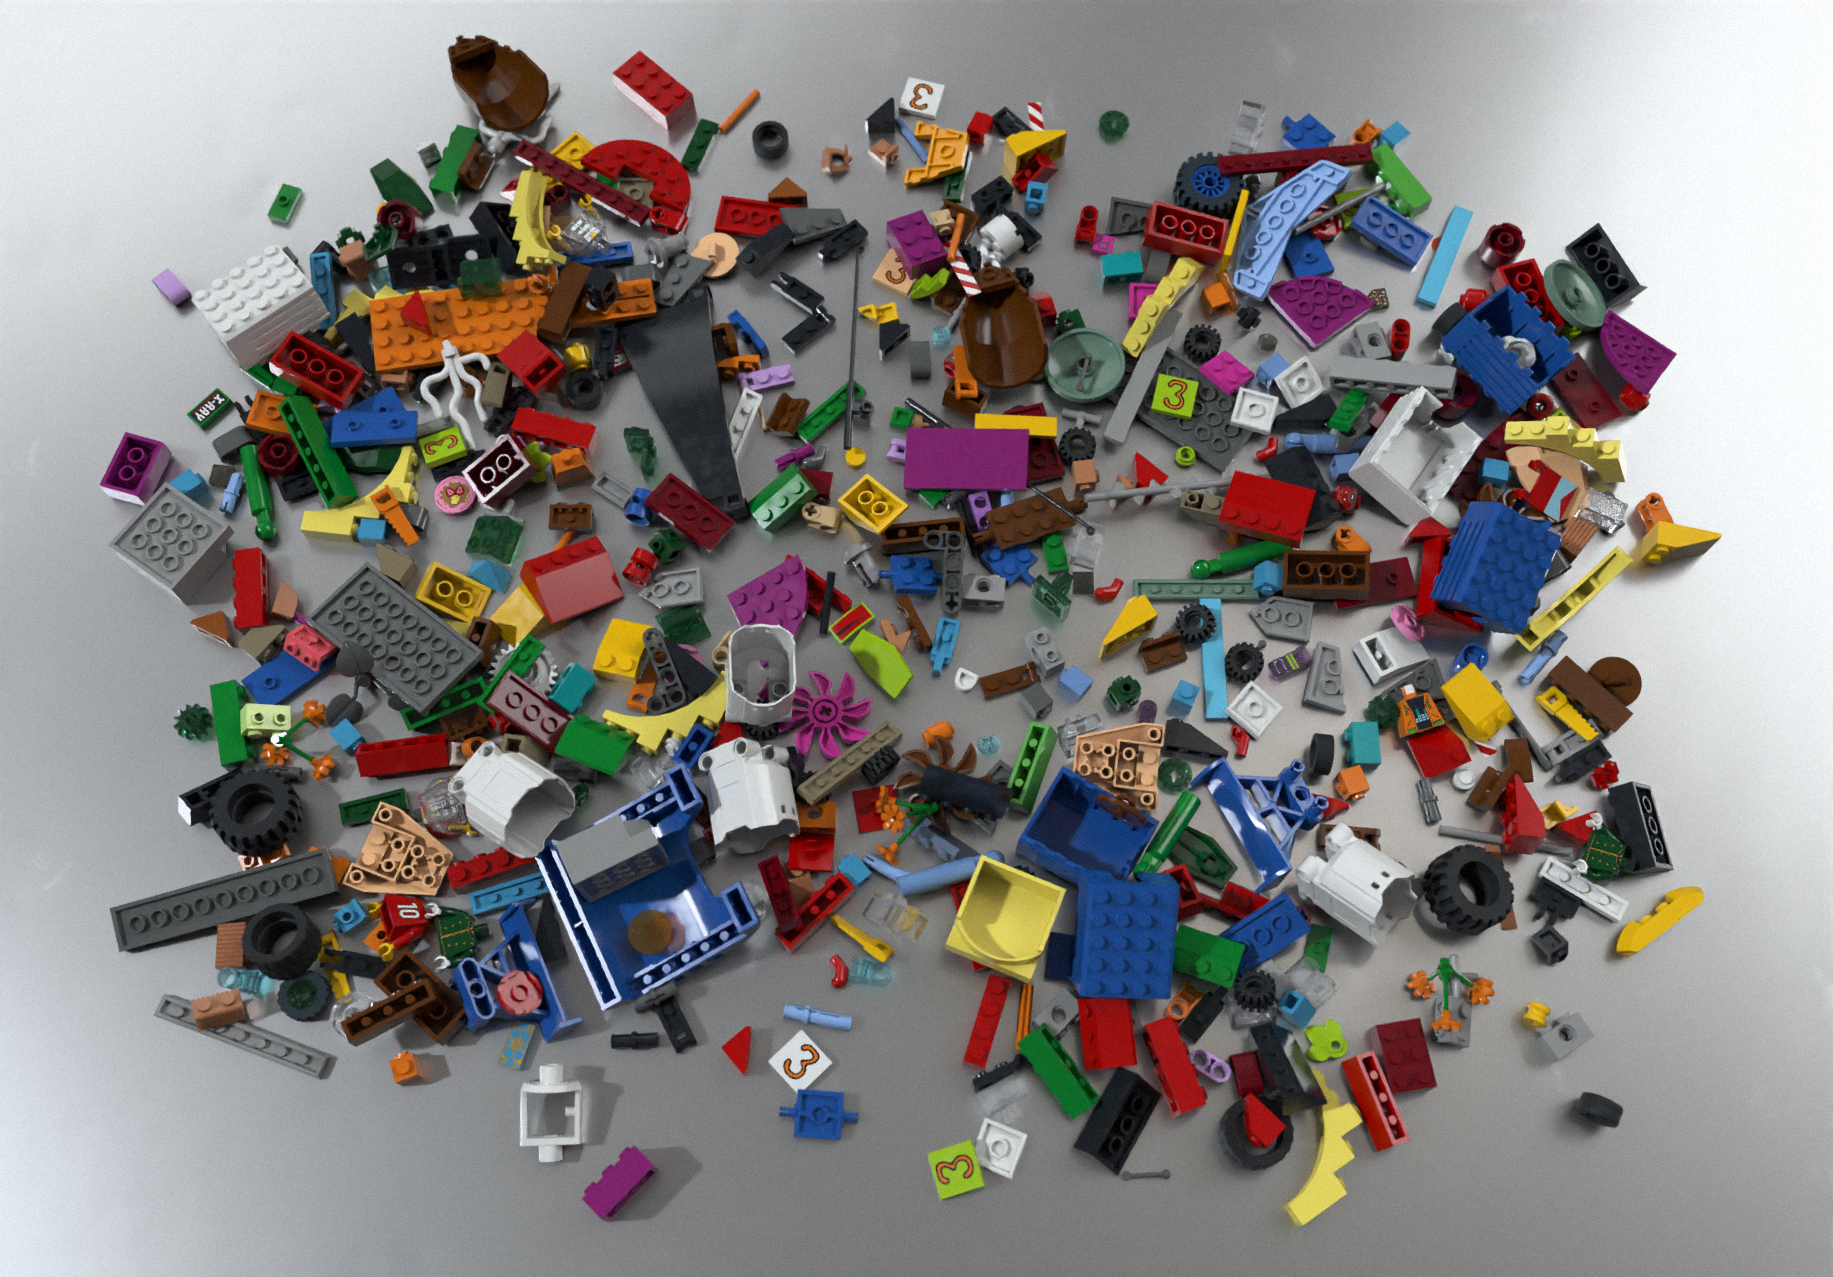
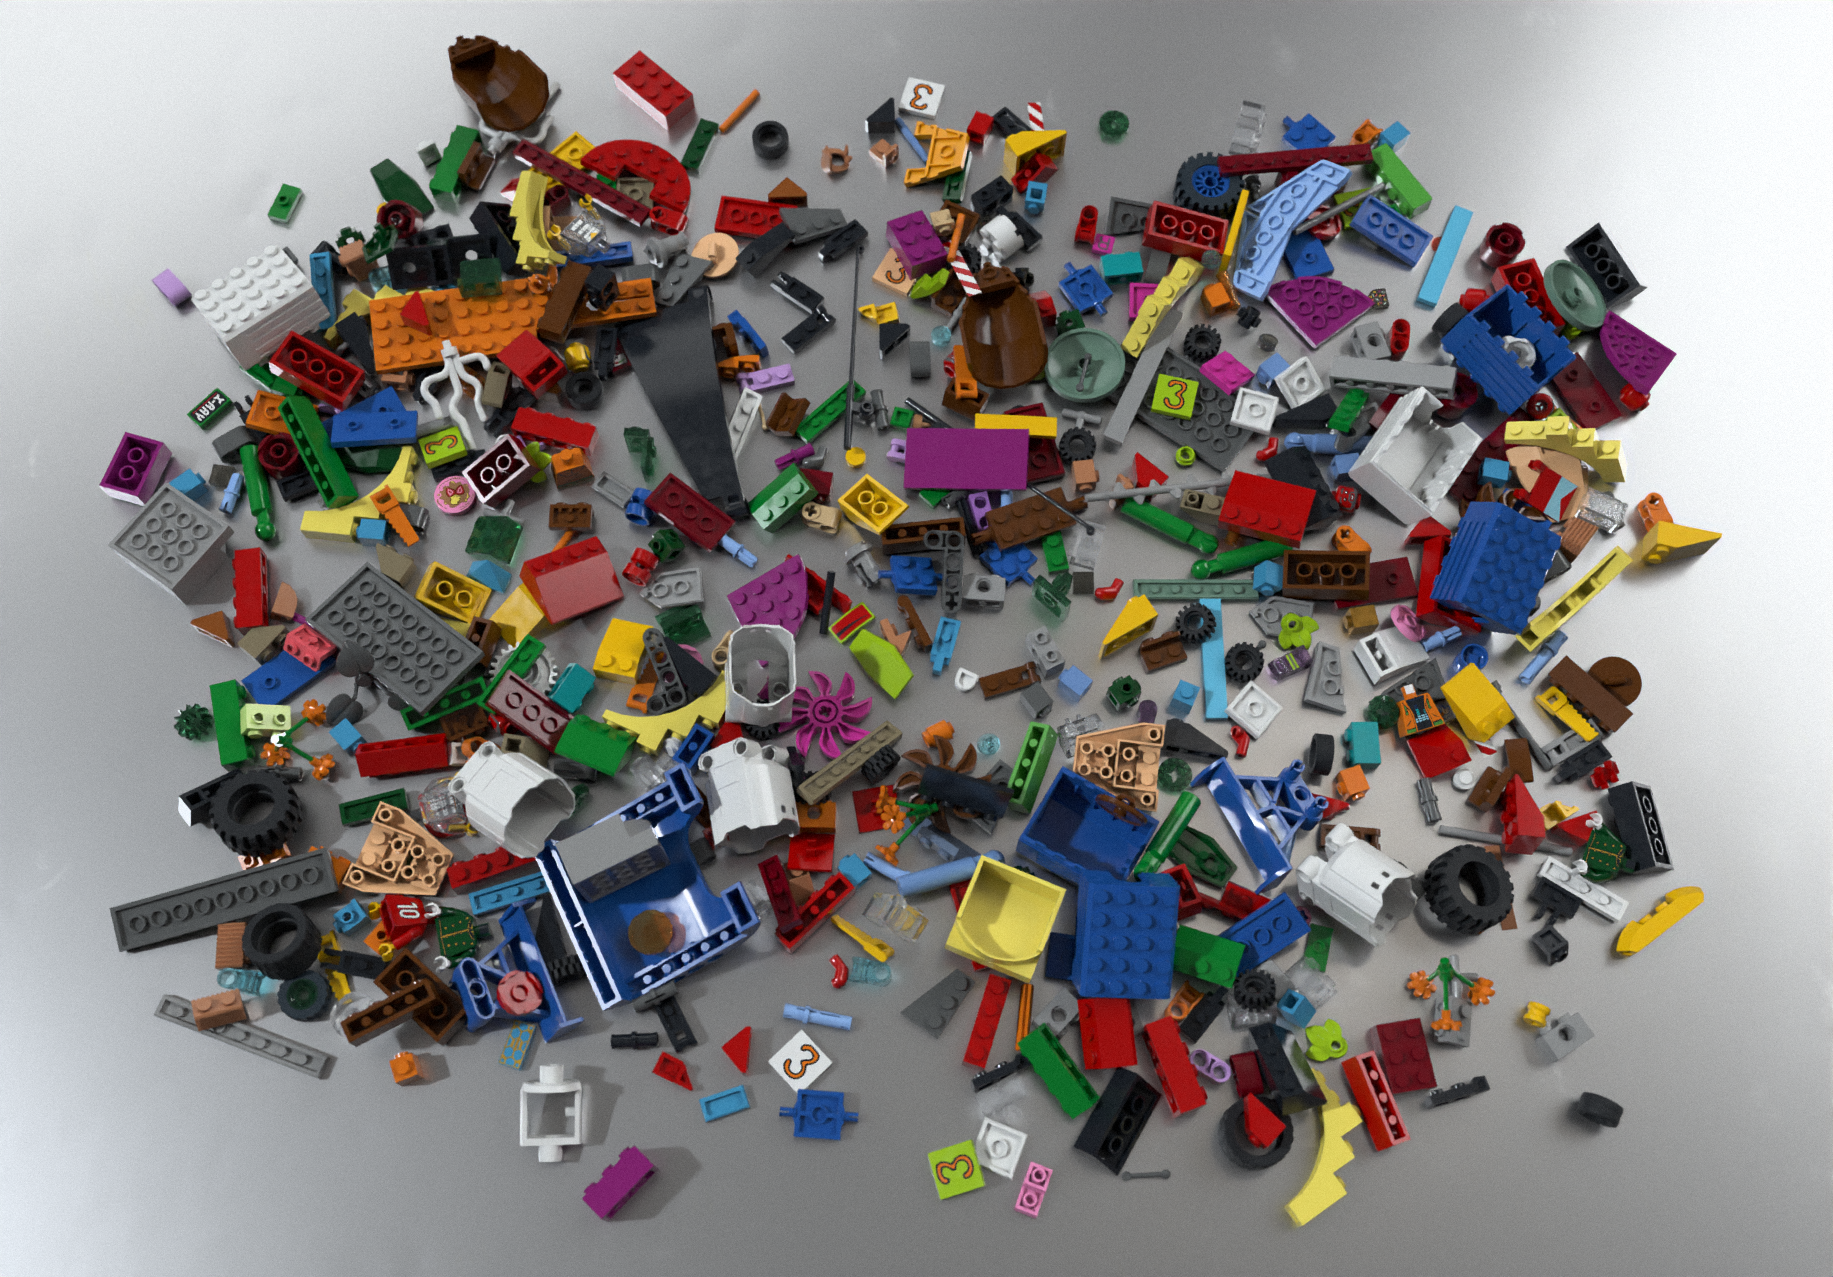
none -> black tyre [546,954,587,986]
none -> red slope [651,1051,693,1091]
none -> dark azure tile [699,1085,750,1123]
none -> light blue axle [719,534,758,567]
none -> dark grey pin [870,389,890,431]
none -> dark grey wing [900,969,976,1039]
none -> bright pink slope [1014,1161,1053,1219]
none -> blue plate [1058,262,1113,317]
none -> green piece [1121,497,1219,554]
none -> clear light blue tile [1201,250,1221,270]
none -> lime plate [1278,613,1319,650]
none -> pearl gold brick [1344,605,1379,635]
none -> light blue axle [1420,626,1462,653]
none -> black hinge [1424,1076,1490,1109]

